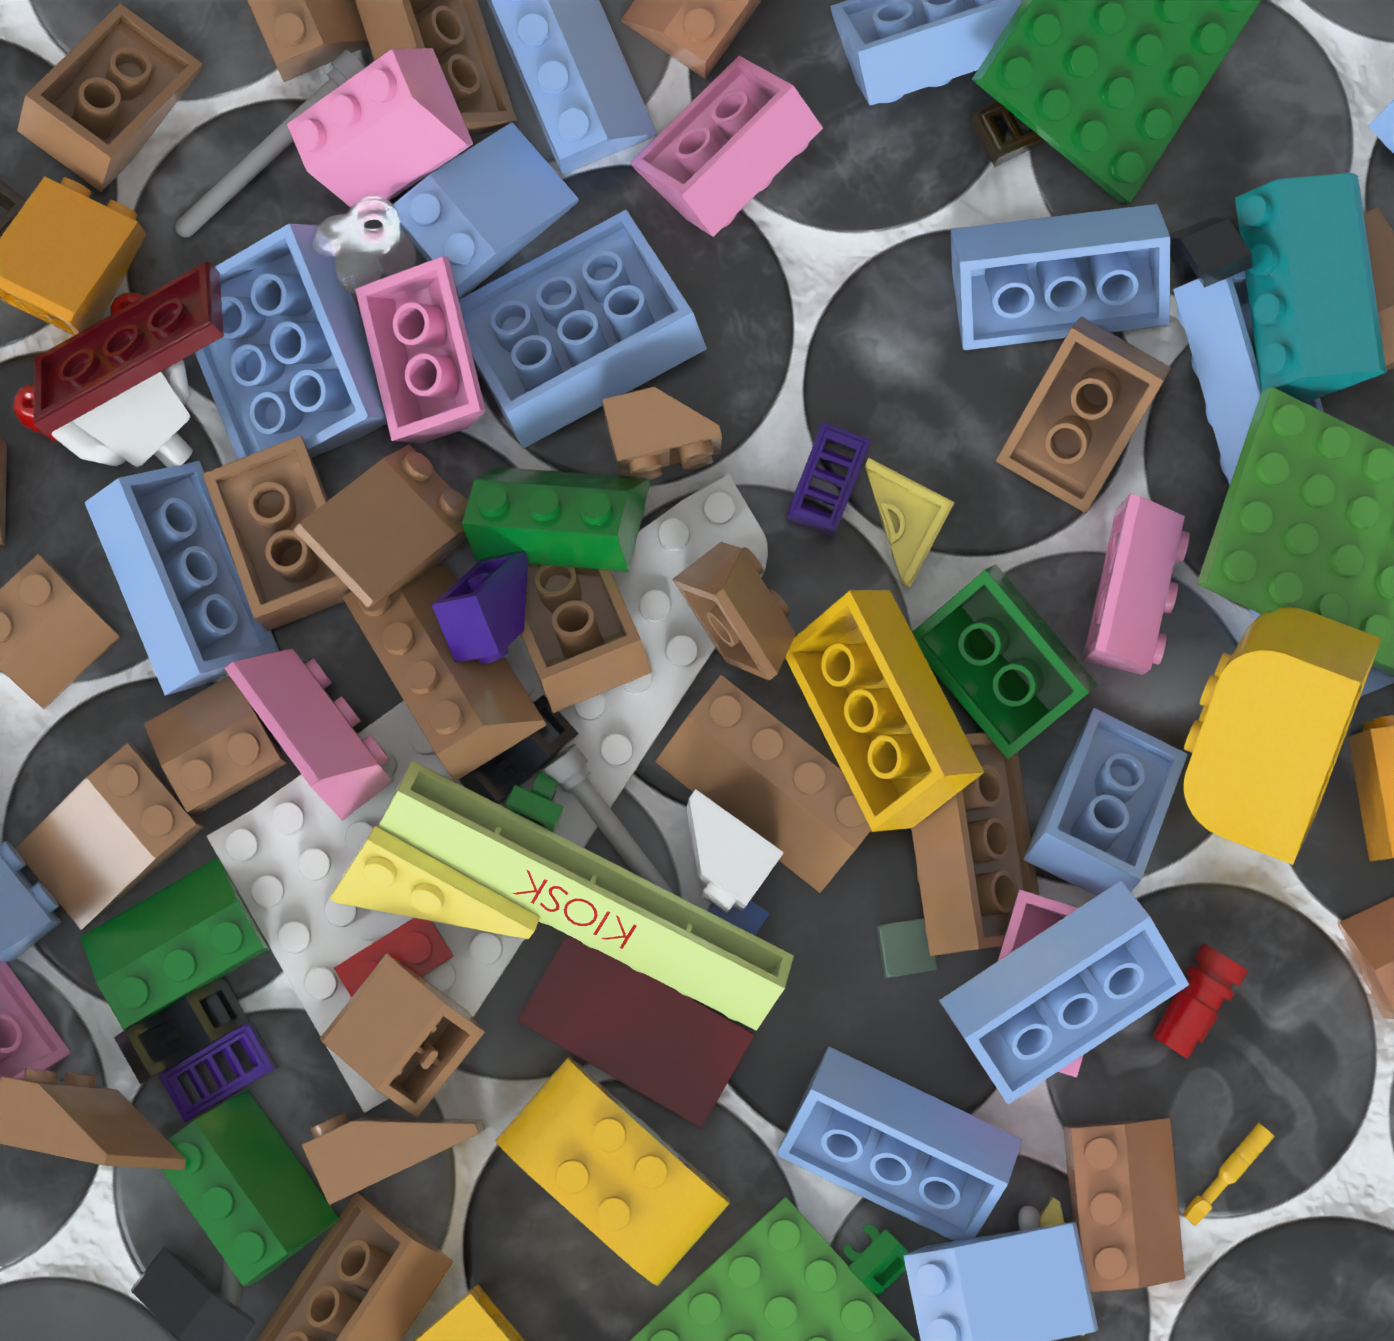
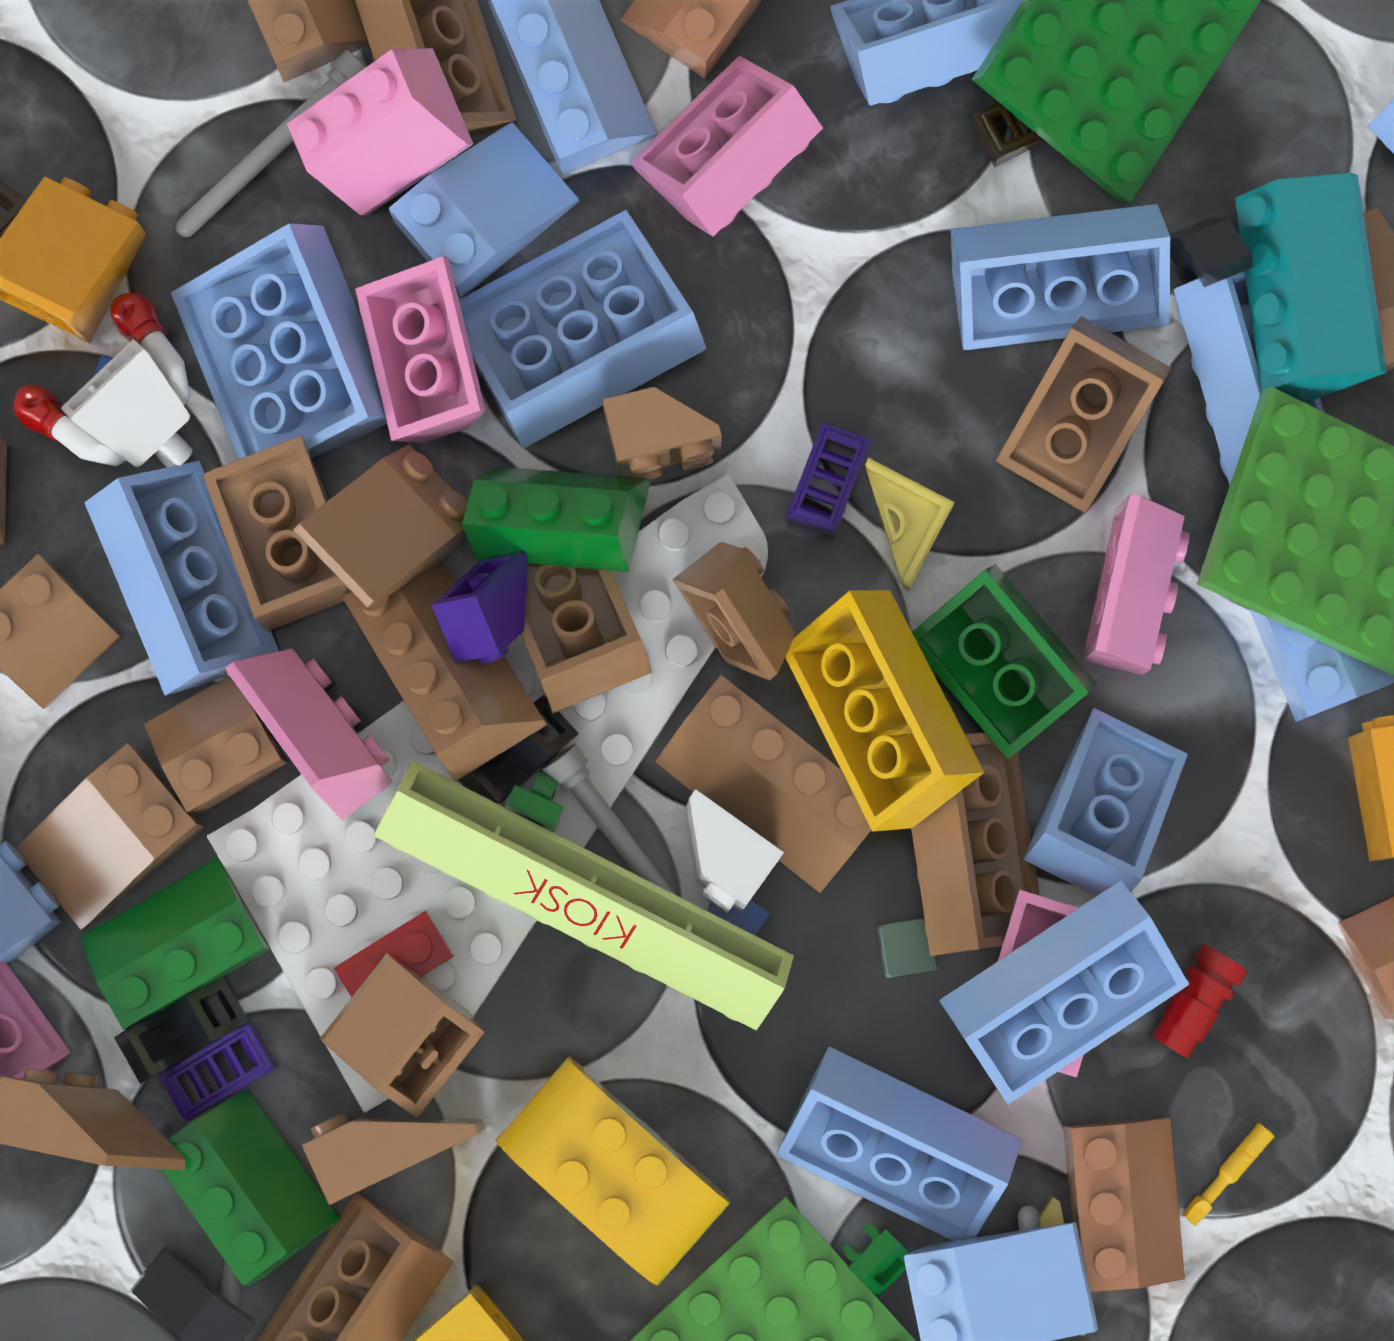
medium nougat slope [17,3,203,192] -> none
dark red tile [34,261,224,436] -> none
clear plate [312,196,416,294] -> none
light yellow wing [330,826,540,939] -> none
dark red tile [517,935,755,1128] -> none
yellow brick [1184,607,1382,865] -> none

